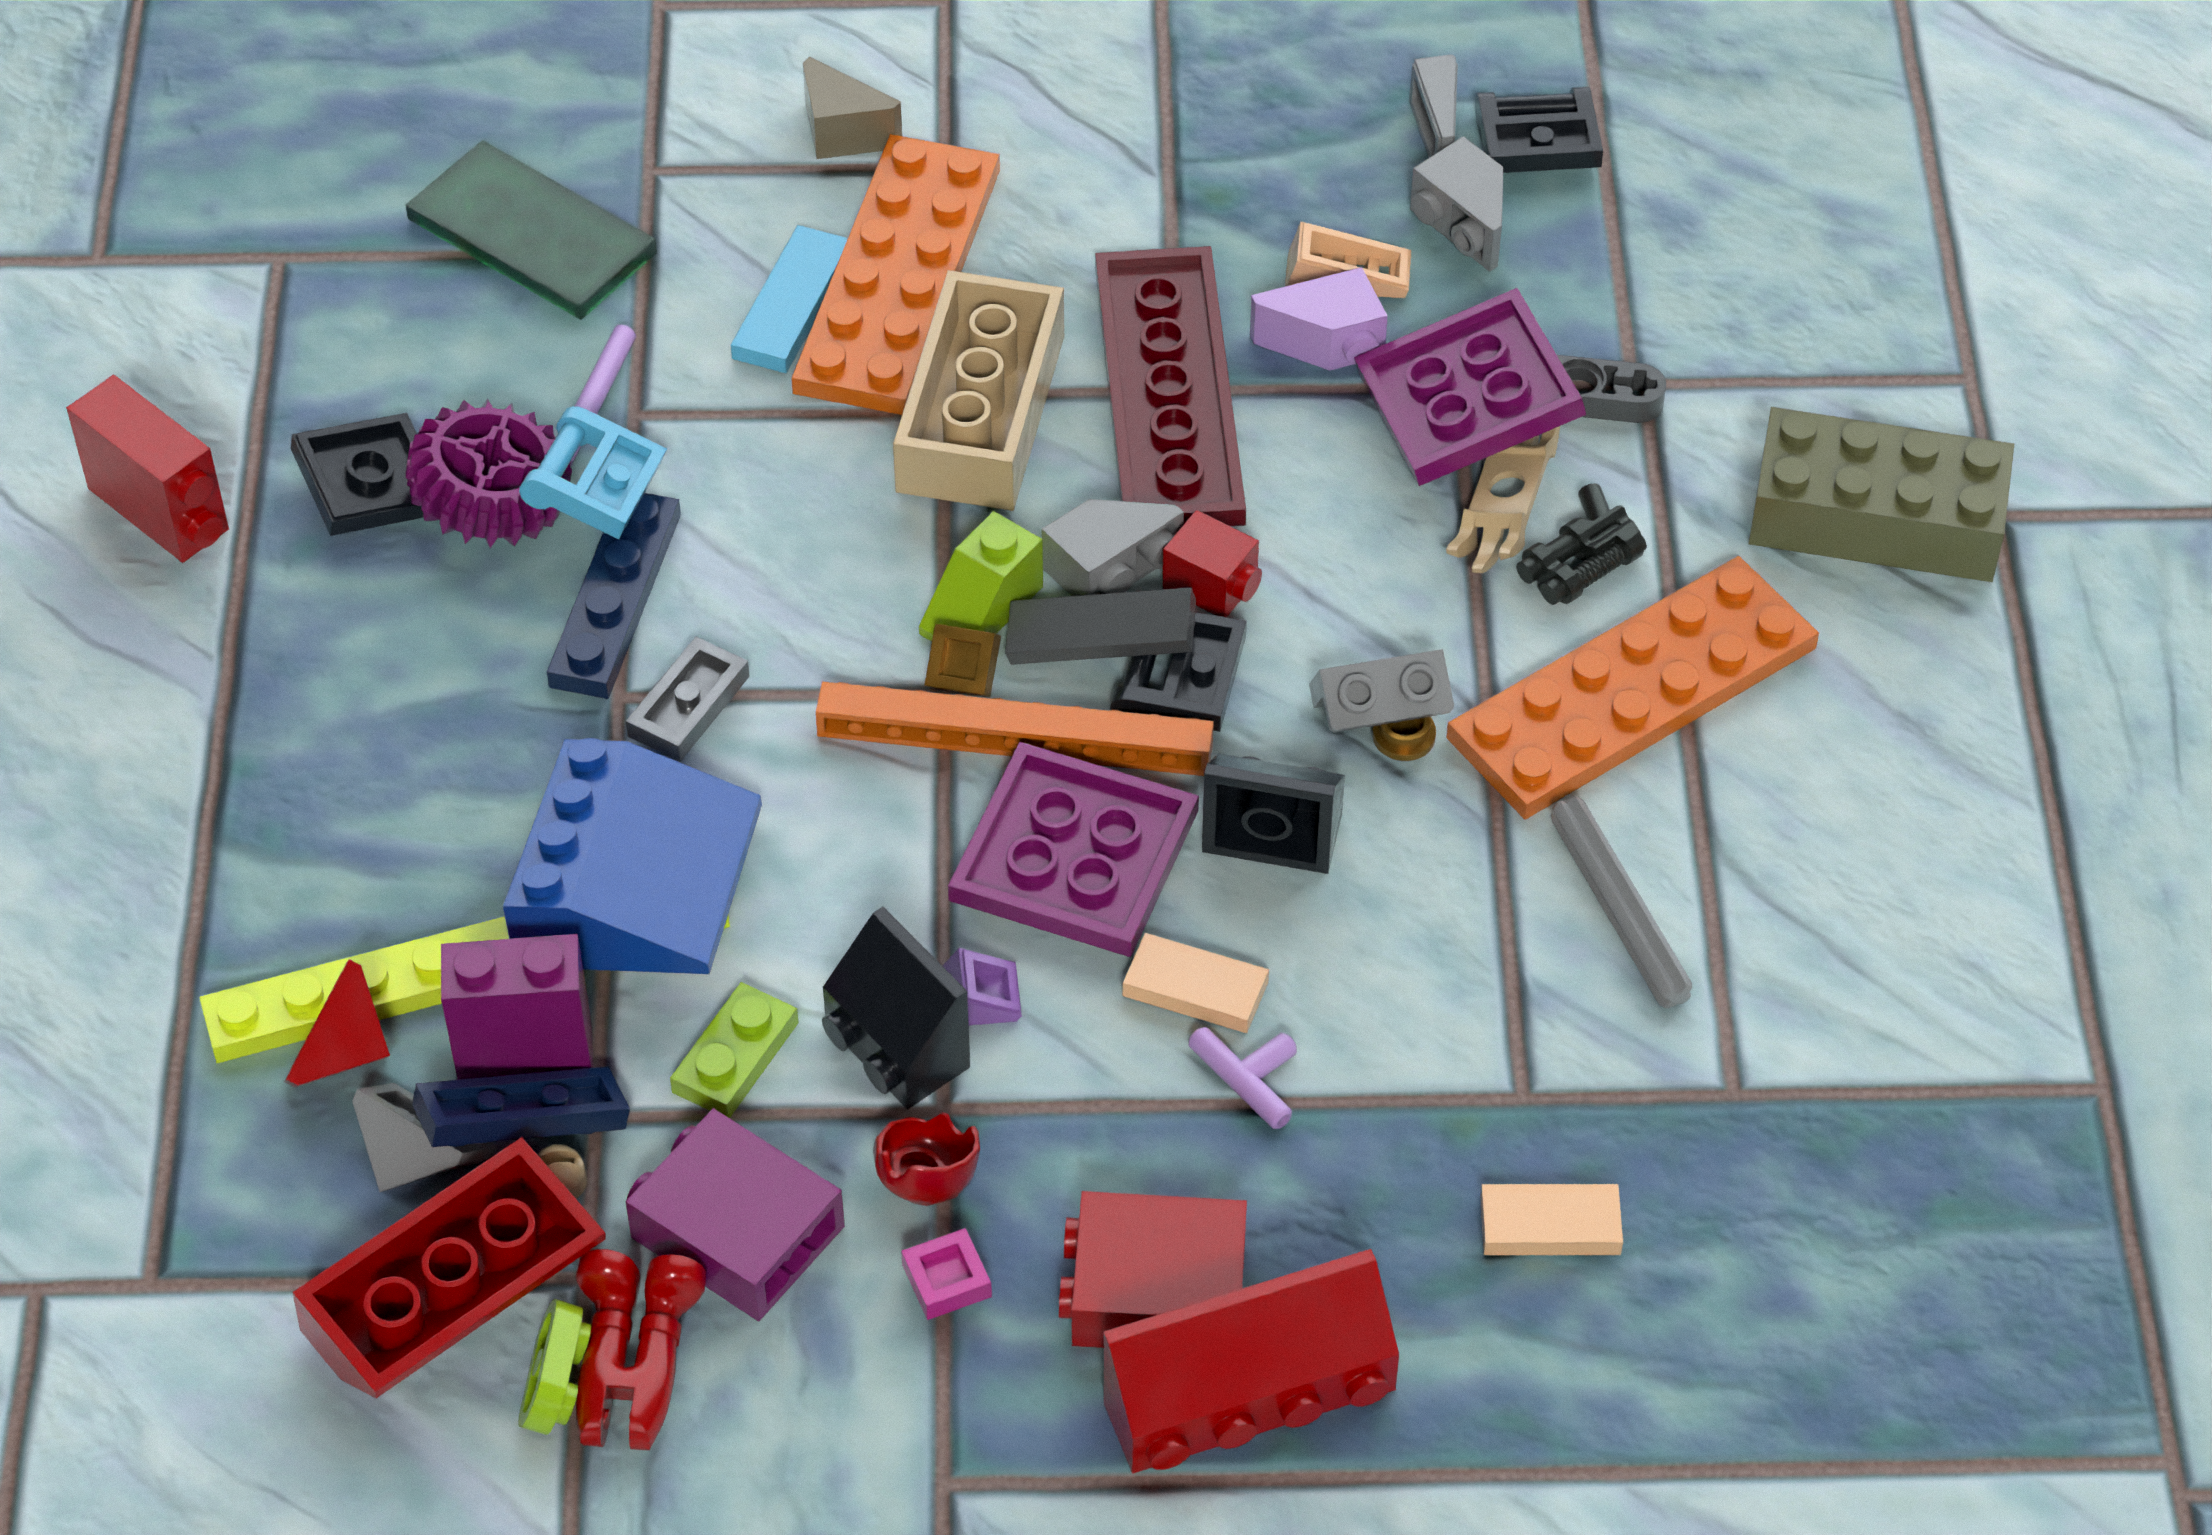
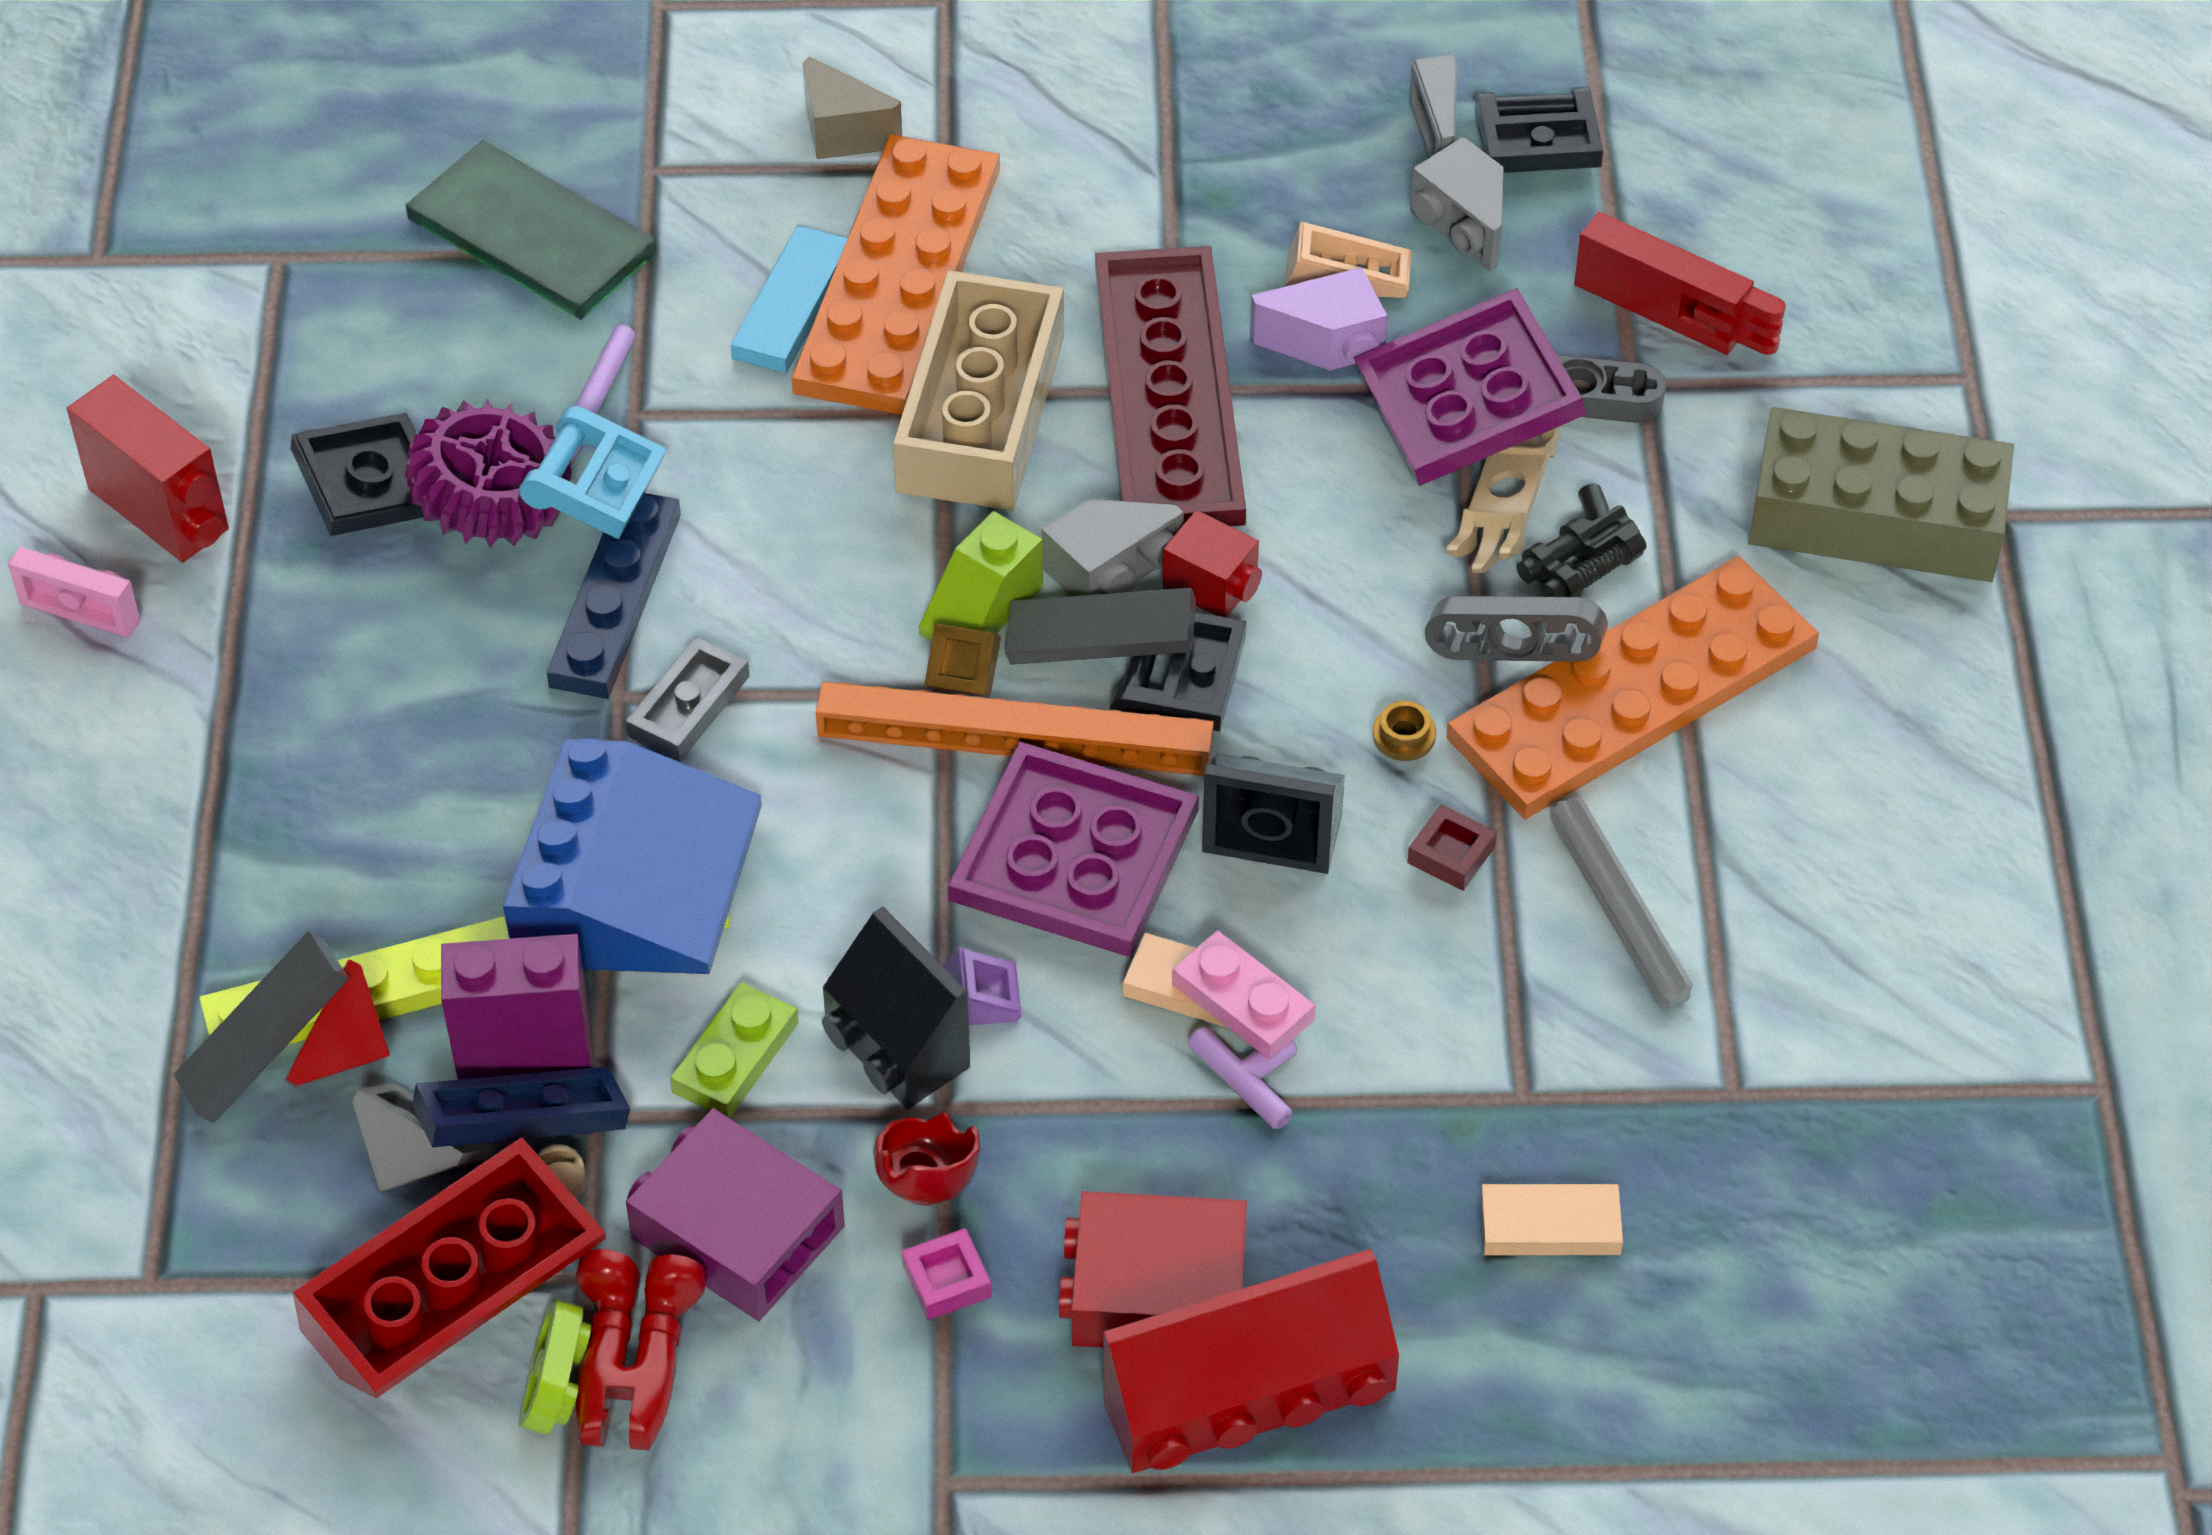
light grey bracket [1309,649,1454,732] -> none
none -> bright pink plate [8,547,141,638]
none -> dark grey tile [173,930,349,1123]
none -> bright pink plate [1172,930,1316,1060]
none -> plate [1407,805,1497,891]
none -> dark grey beam [1425,596,1608,662]
none -> red hinge [1574,211,1786,356]

